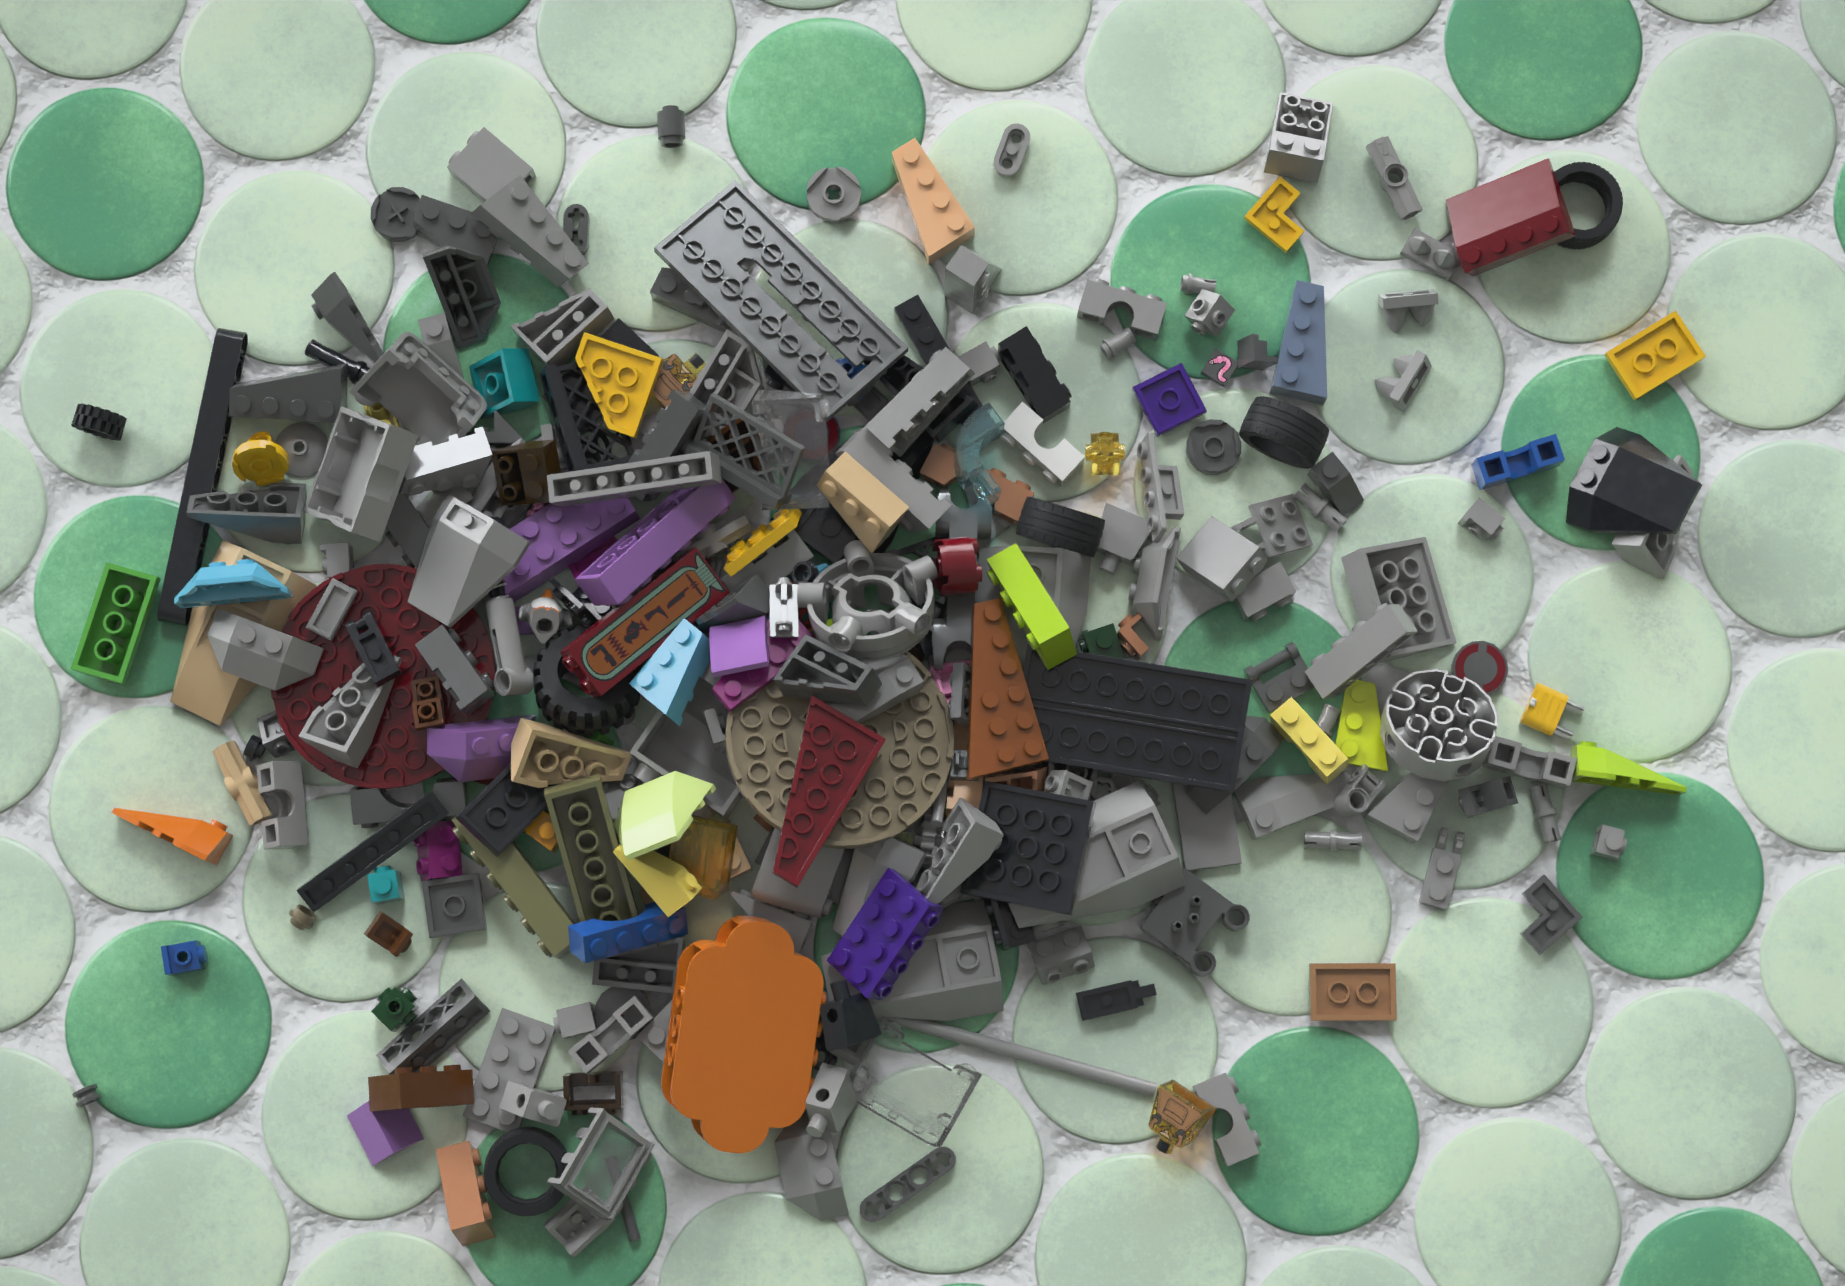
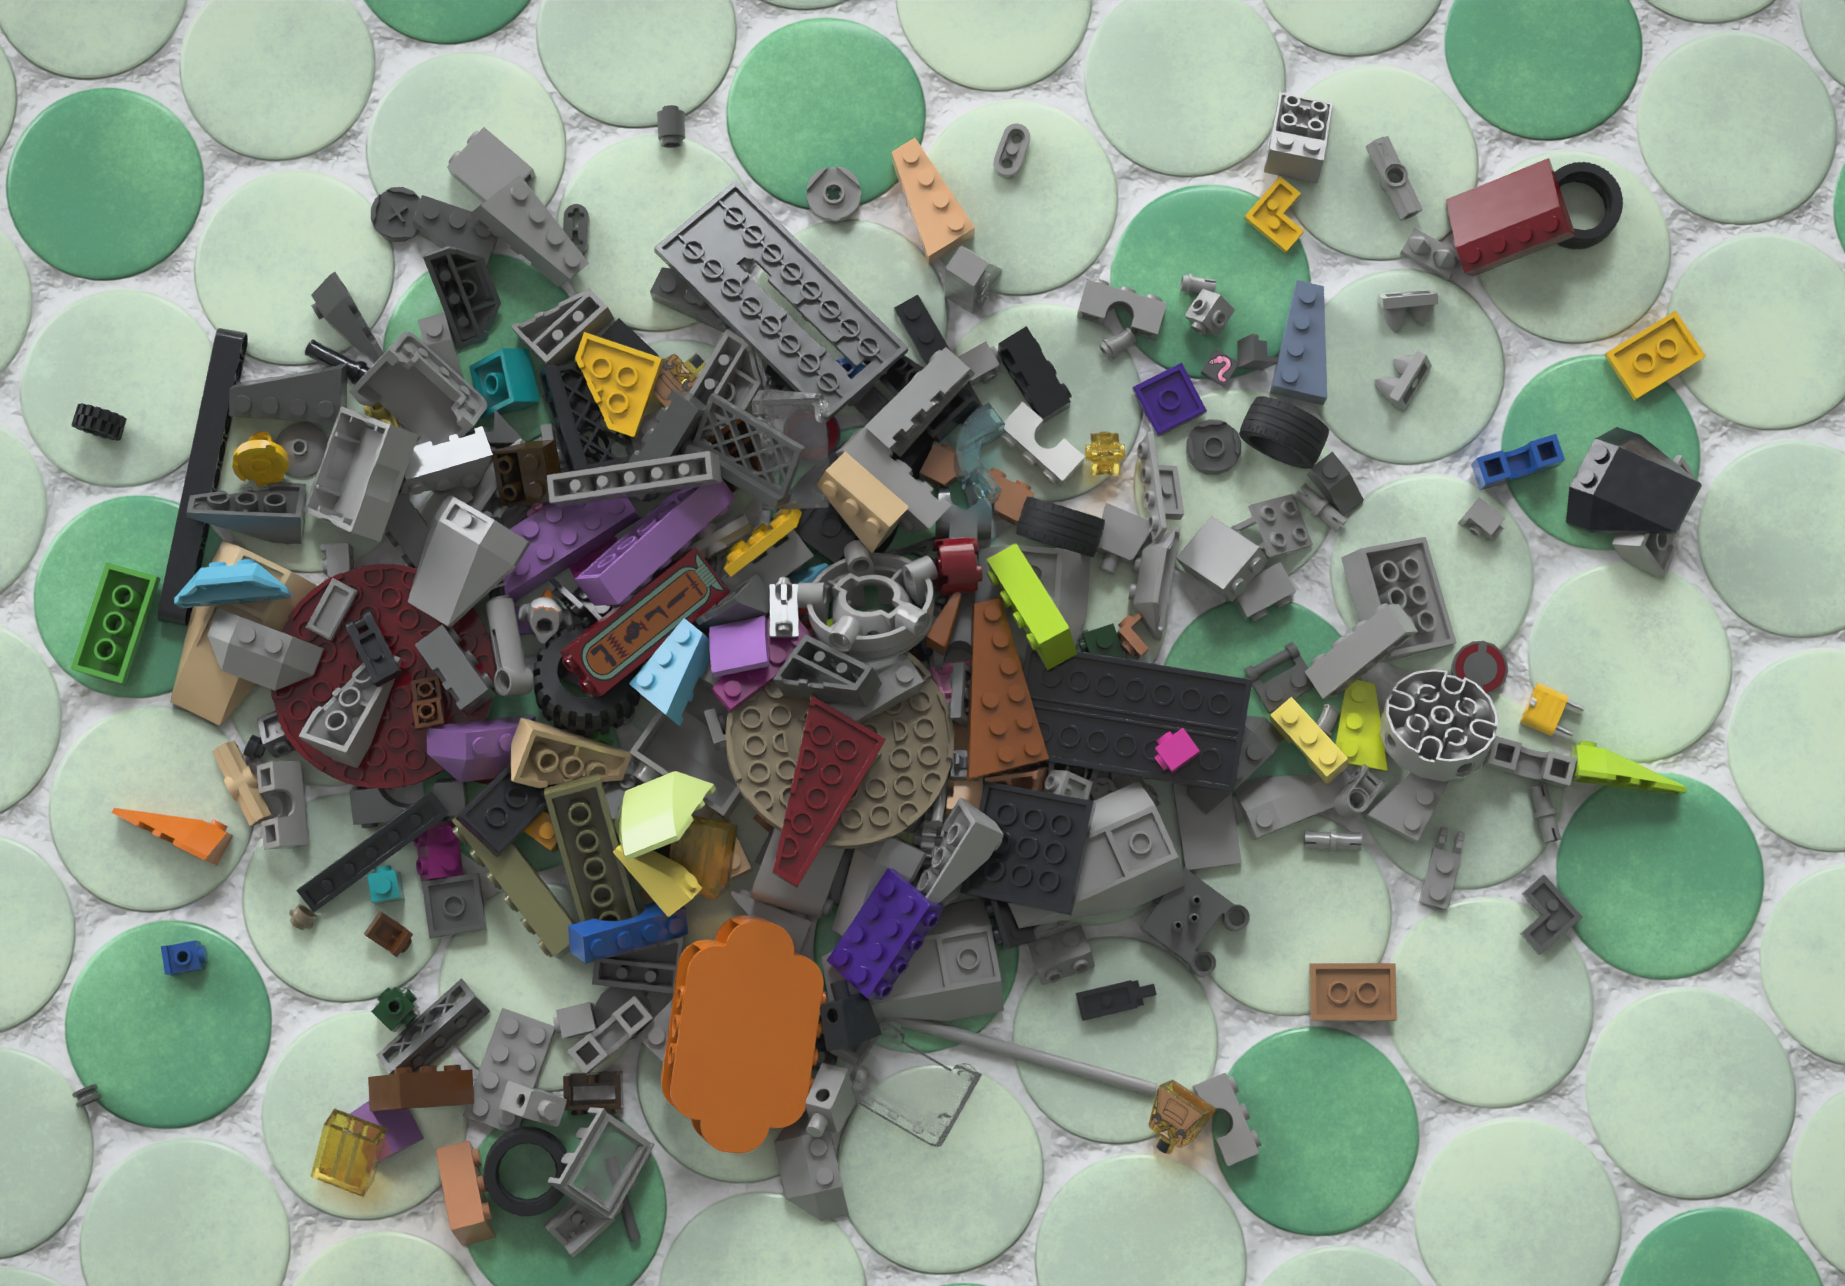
black plate [792,561,819,584] -> none
dark grey beam [860,1147,956,1222] -> none
dark grey brick [1458,776,1518,818] -> none
light grey brick [1589,825,1627,862] -> none
none -> clear yellow brick [310,1108,388,1197]
none -> dark orange slope [925,592,961,655]
none -> dark pink brick [1154,728,1200,774]

